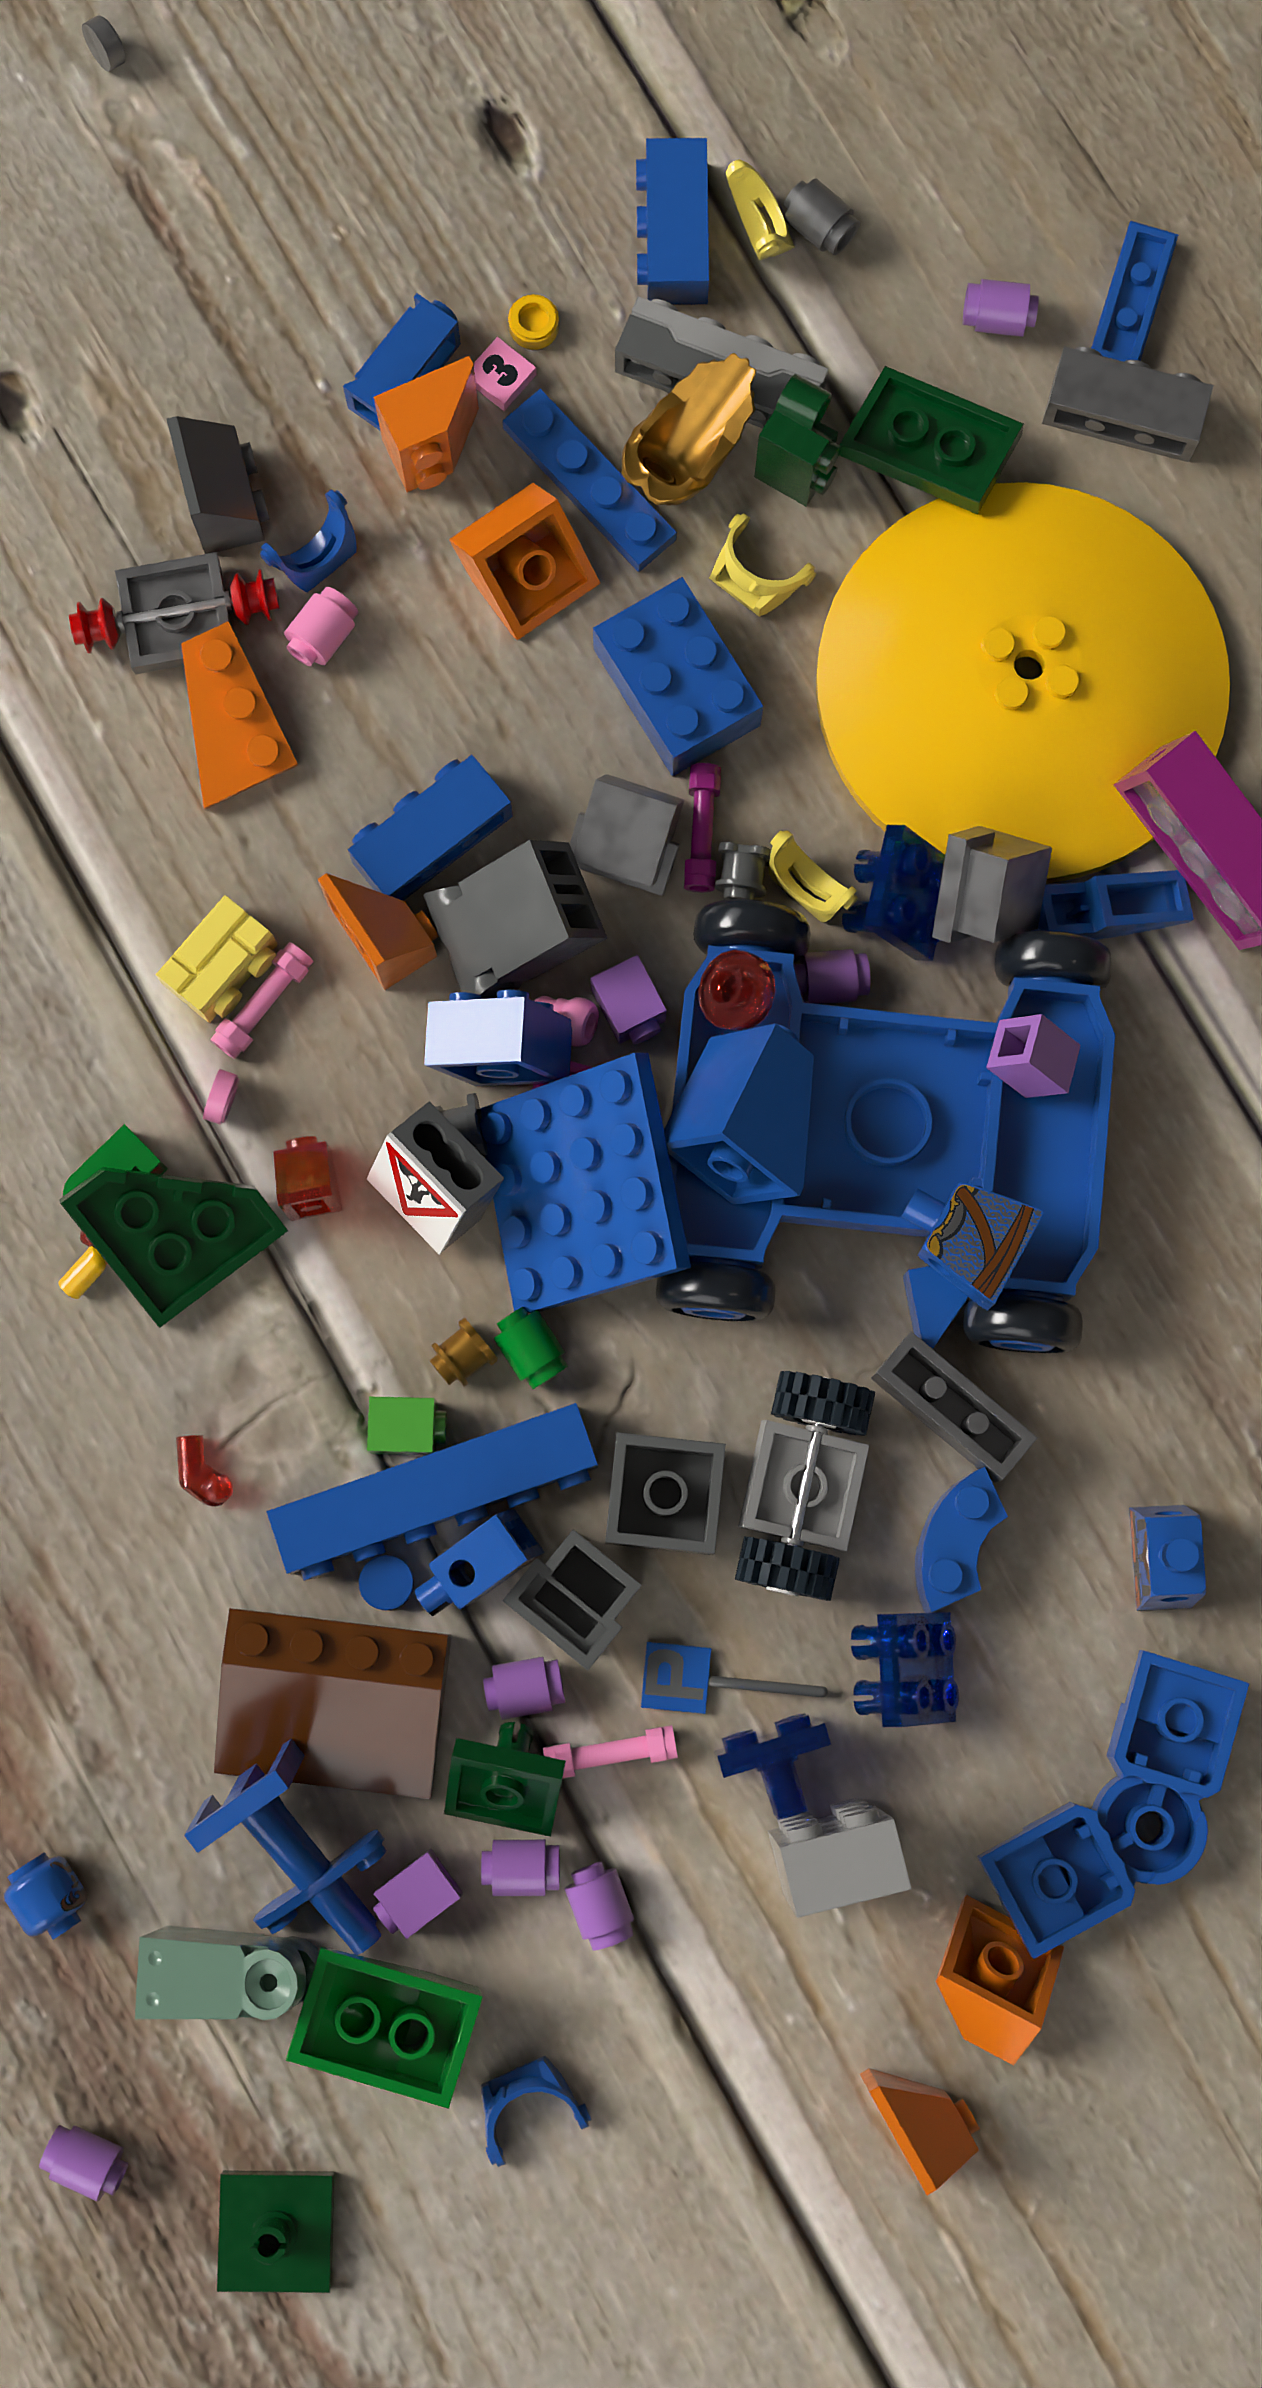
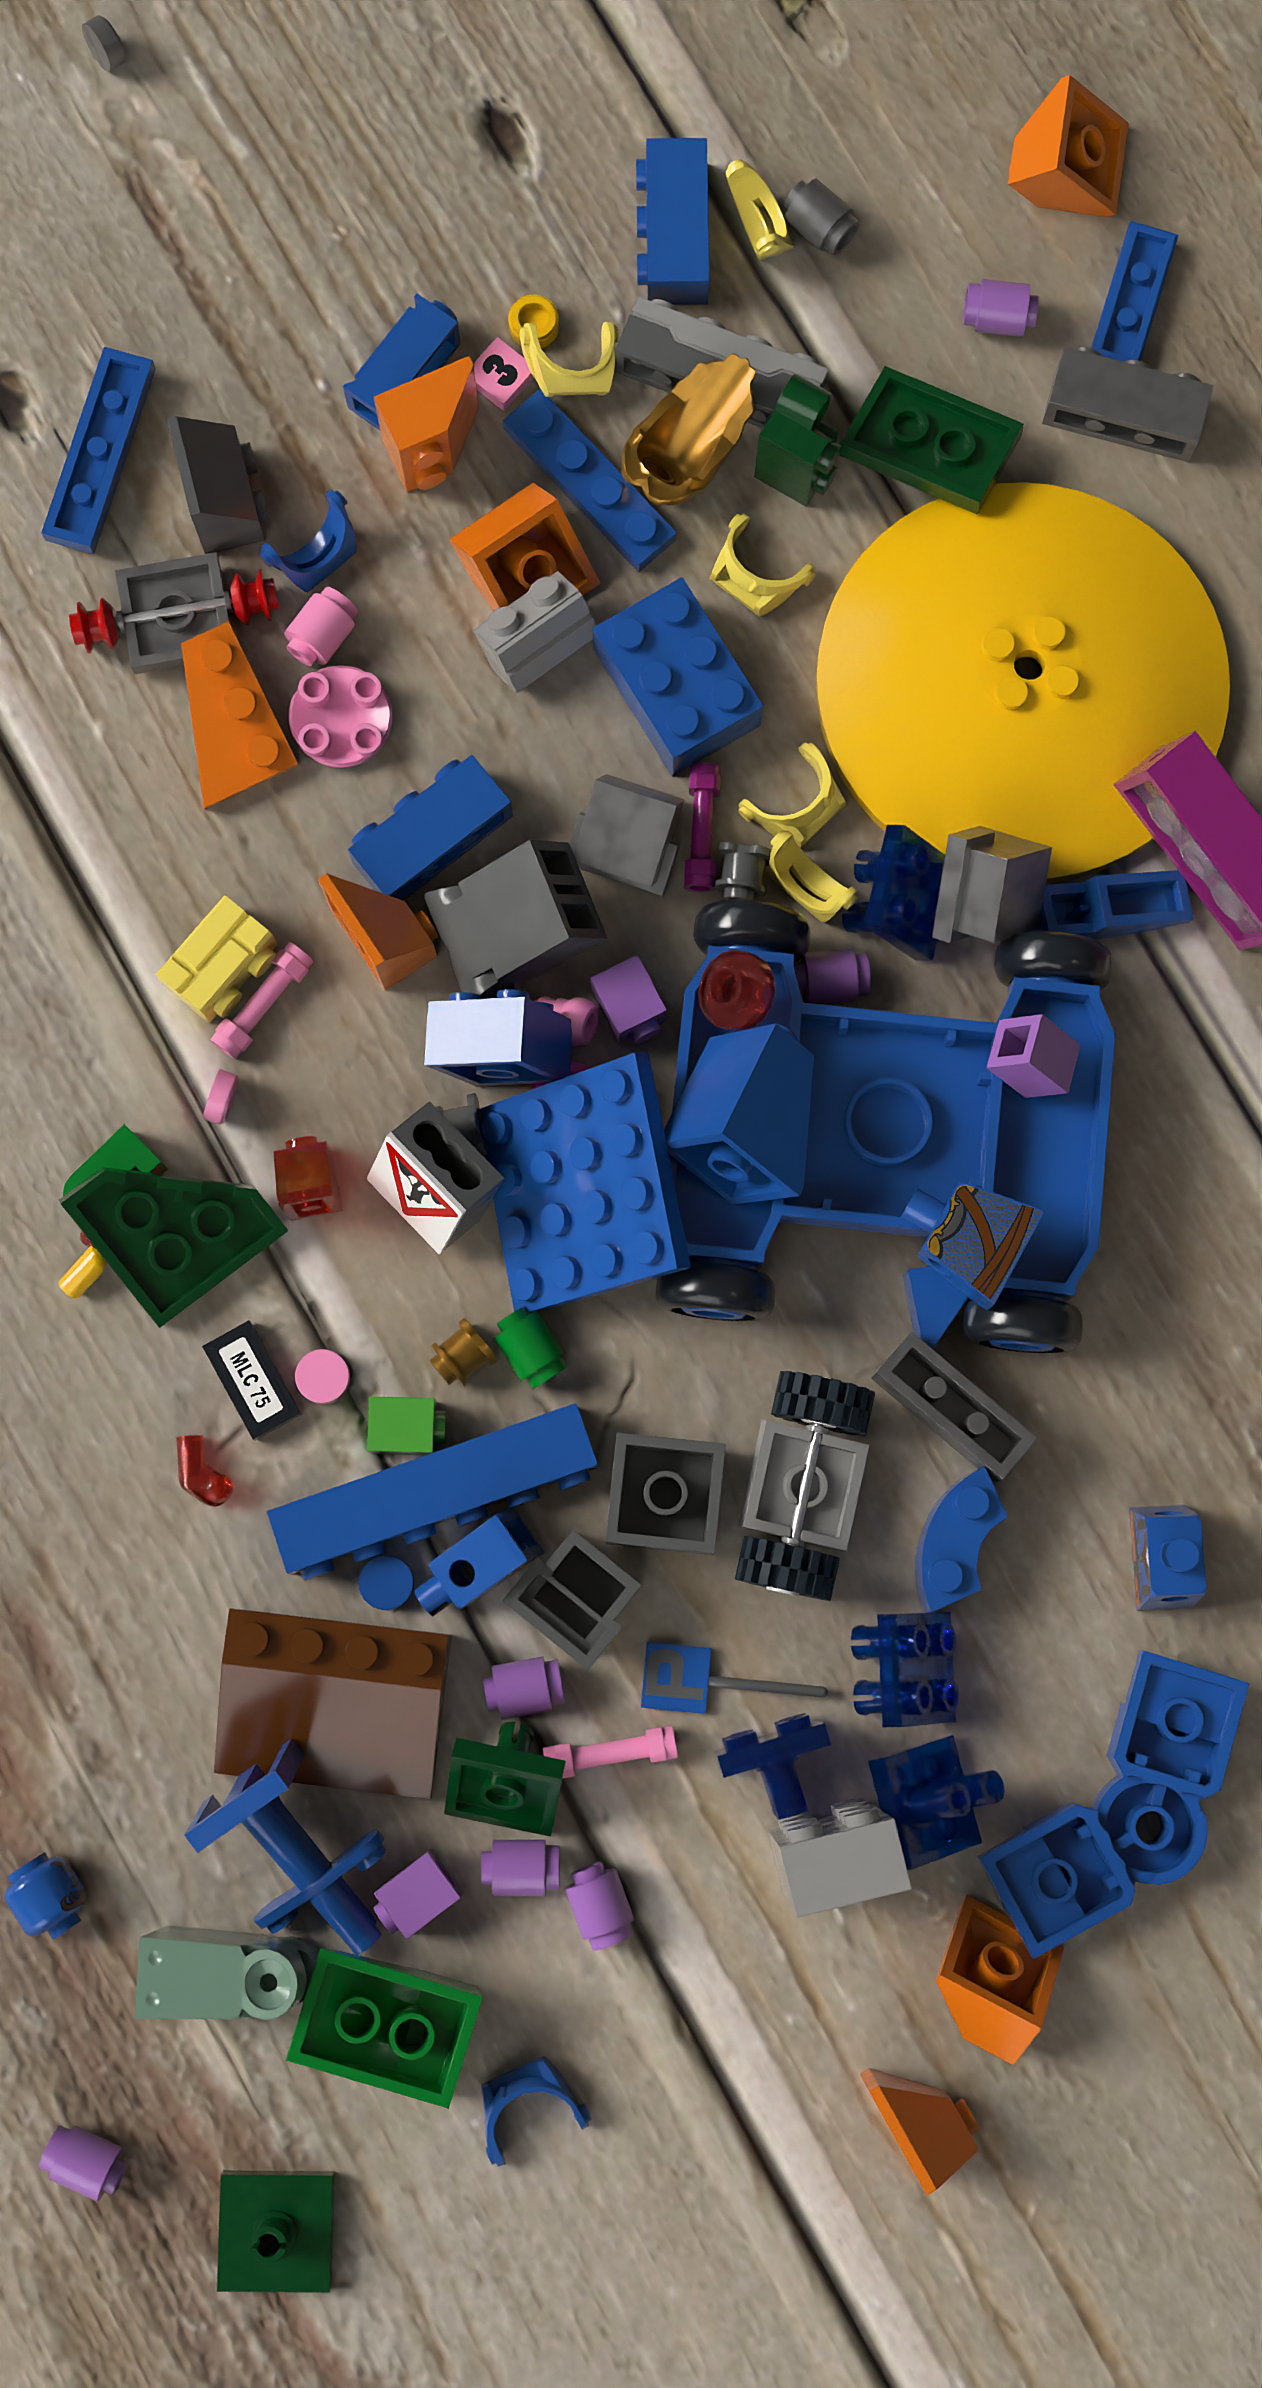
none -> blue plate [41,347,156,554]
none -> tile [202,1320,302,1441]
none -> bright pink dish [289,665,393,768]
none -> bright pink tile [295,1349,350,1404]
none -> light grey brick [473,571,596,693]
none -> light yellow helmet [520,321,619,397]
none -> light yellow helmet [738,742,846,848]
none -> clear blue plate [868,1735,1005,1870]
none -> orange slope [1008,75,1129,217]

